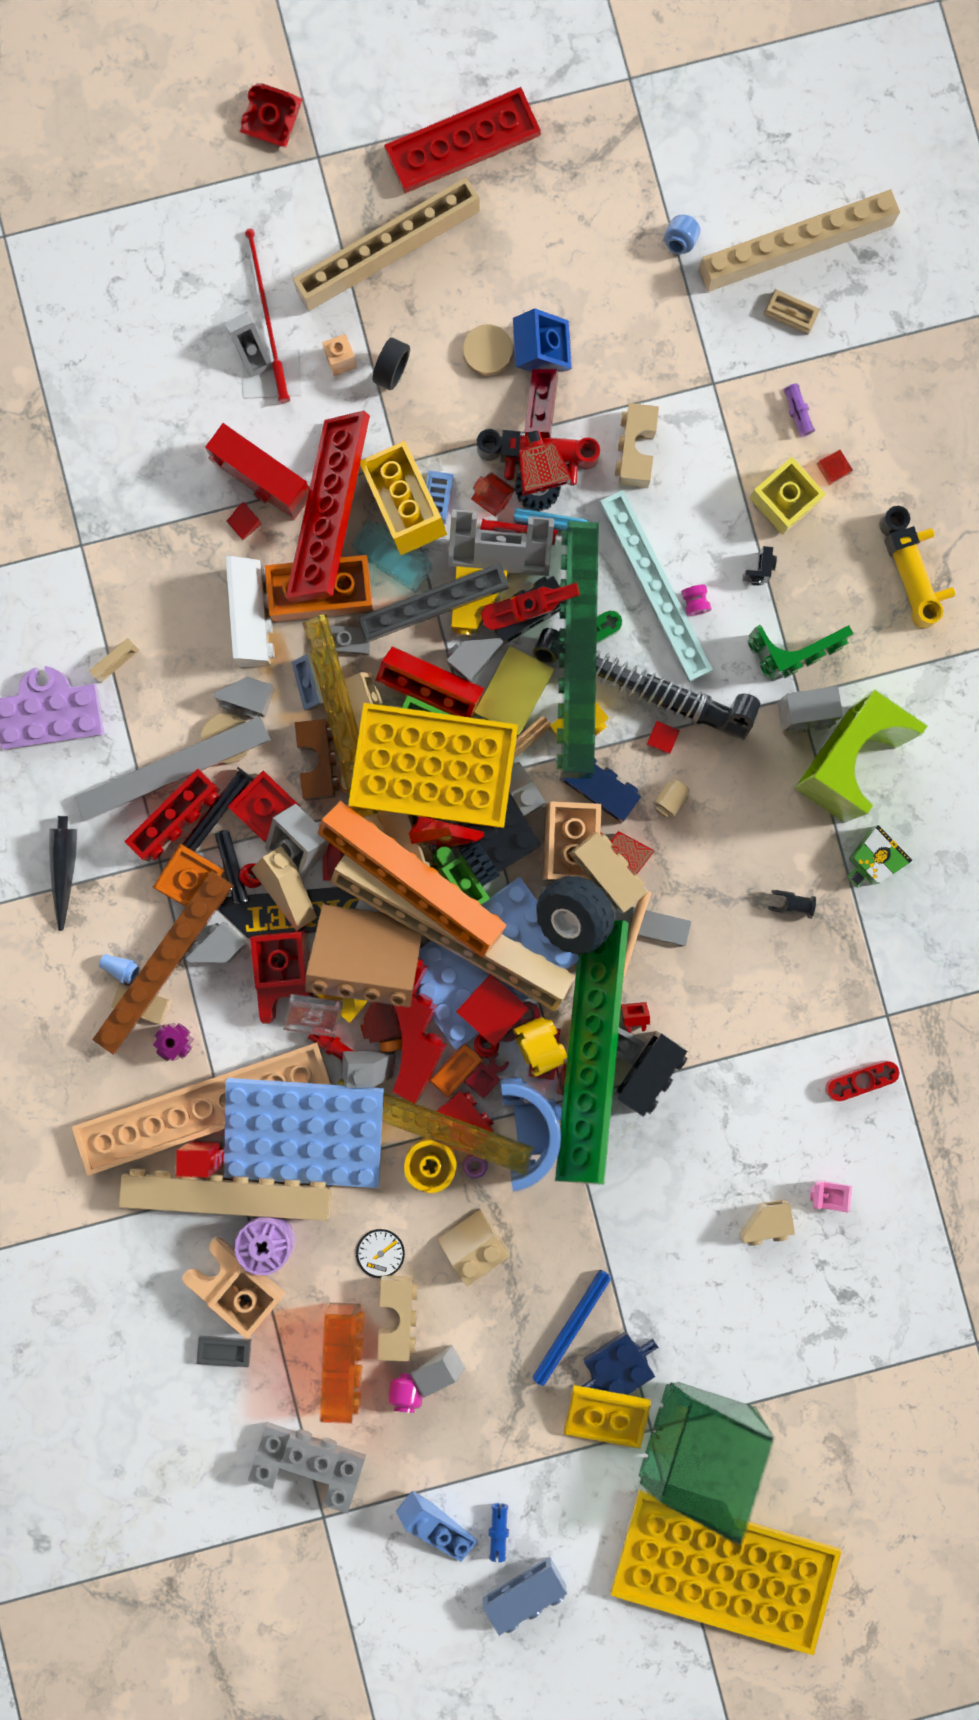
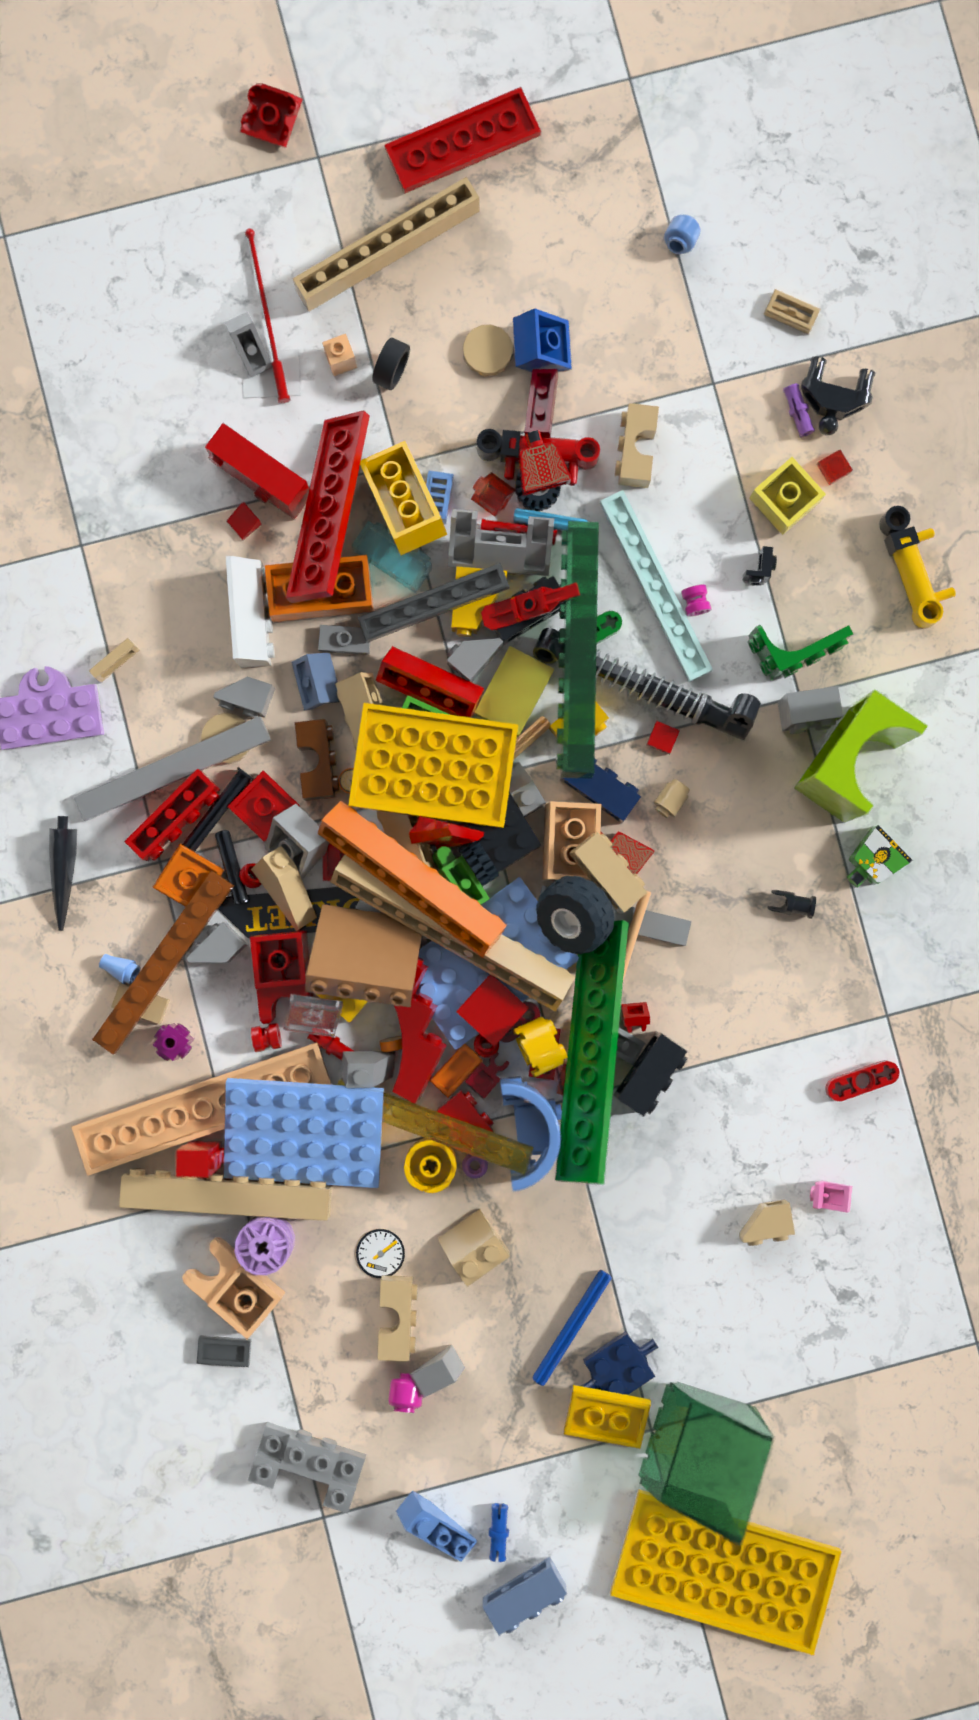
clear yellow plate [302,614,380,818] -> none
clear orange brick [320,1302,365,1424] -> none
clear red slope [360,1002,401,1044] -> none
tan brick [699,189,900,292] -> none
none -> red wheel [251,1023,282,1053]
none -> black connector [801,356,876,436]

